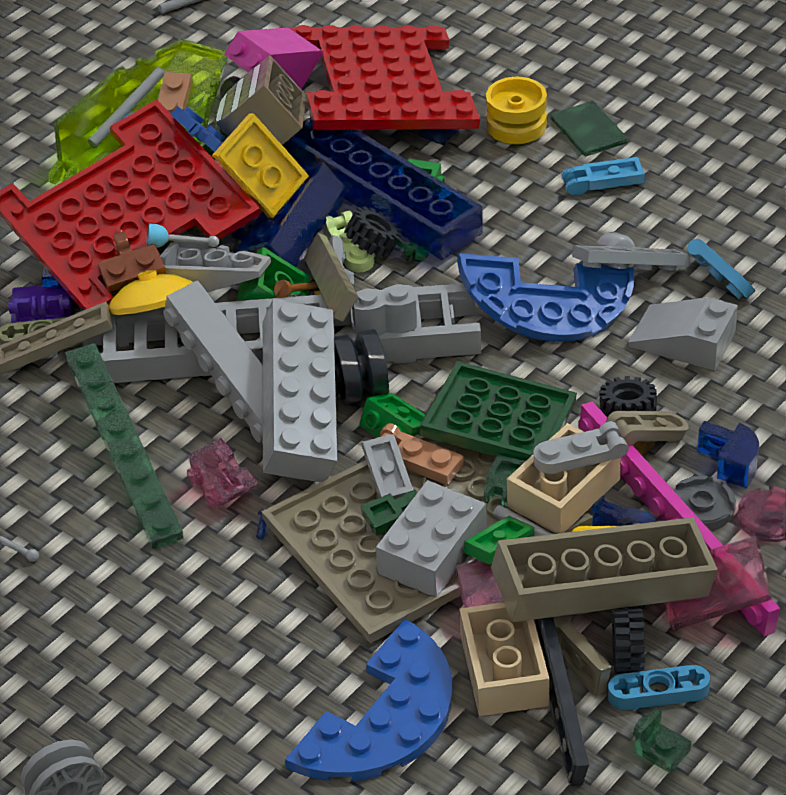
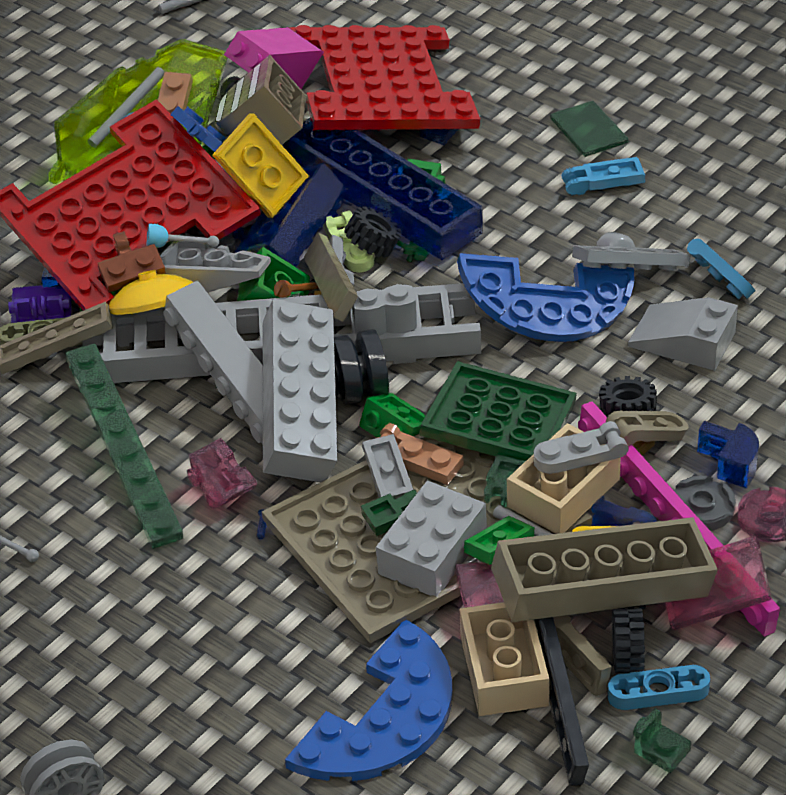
yellow wheel [486,76,547,144] -> none

